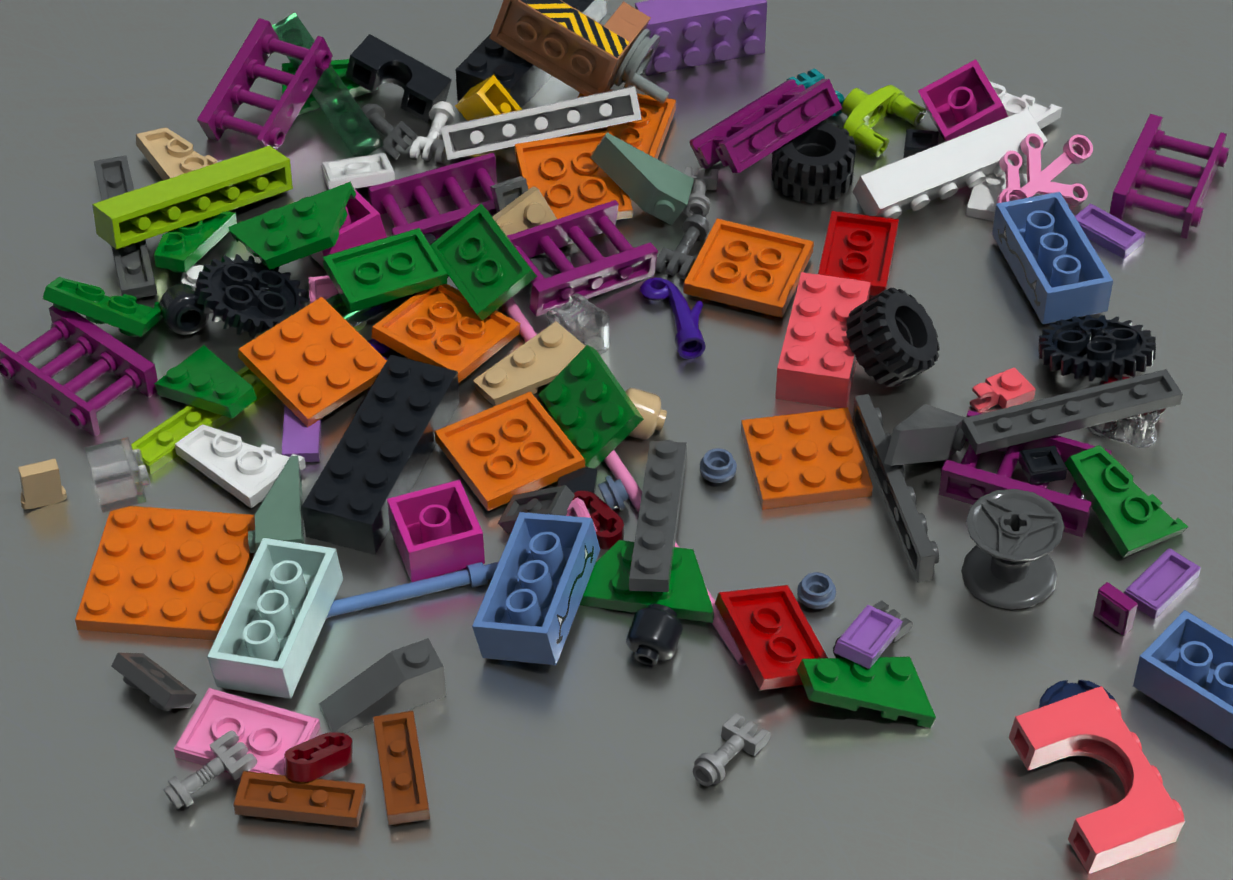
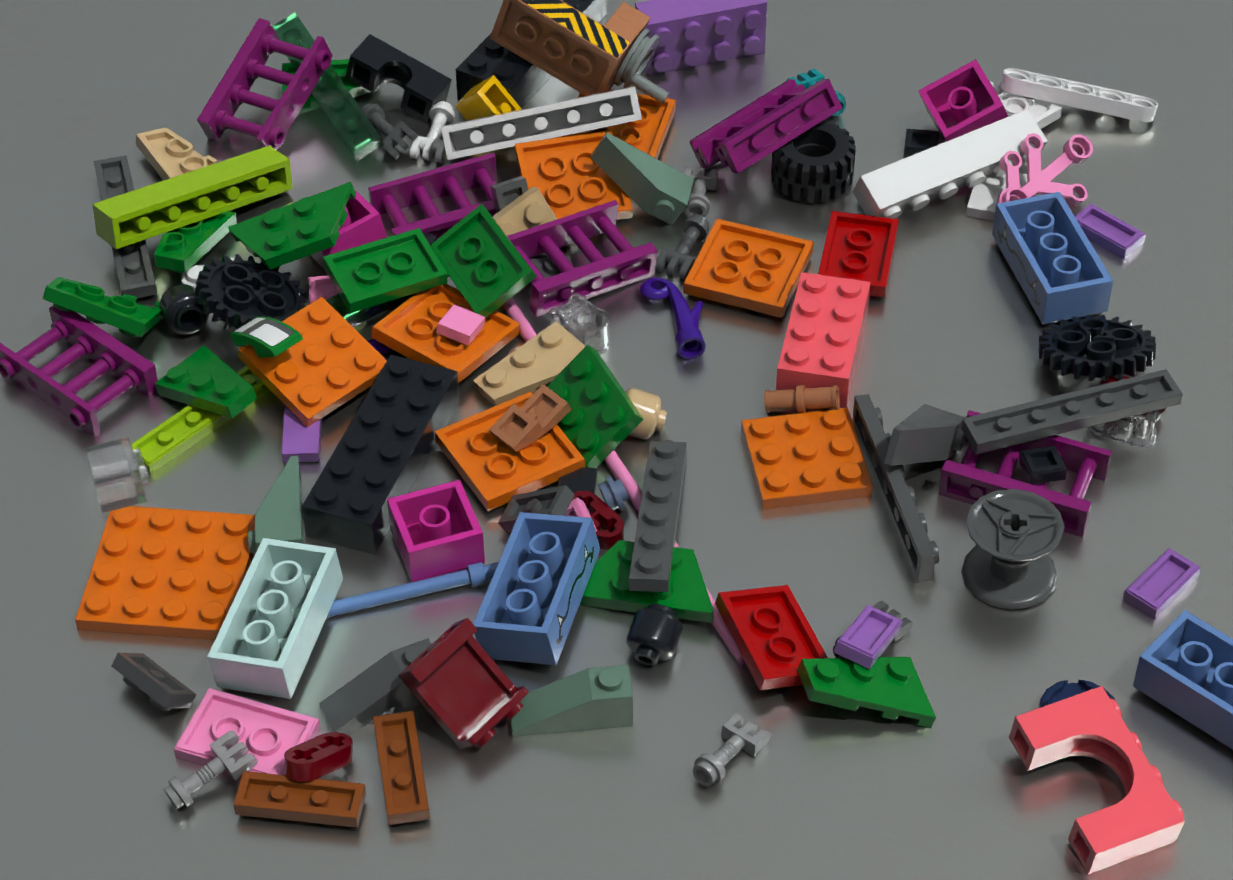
tan tile [18,459,67,509] -> none
white wing [175,424,306,508] -> none
white tile [321,153,395,190] -> none
sand blue plate [700,448,737,483] -> none
sand blue plate [797,572,836,609] -> none
lime connector [841,85,926,157] -> none
black tyre [846,288,940,387] -> none
coral plate [970,367,1036,413] -> none
green wing [1064,445,1188,558] -> none
magenta tile [1093,582,1138,636] -> none
magenta fence [1109,114,1229,239] -> none
none -> slope [230,316,303,358]
none -> dark red panel [398,618,529,749]
none -> bright pink tile [437,305,485,346]
none -> nougat slope [489,384,572,452]
none -> sand green slope [511,665,633,737]
none -> nougat pin [764,385,840,413]
none -> white beam [1000,68,1158,122]

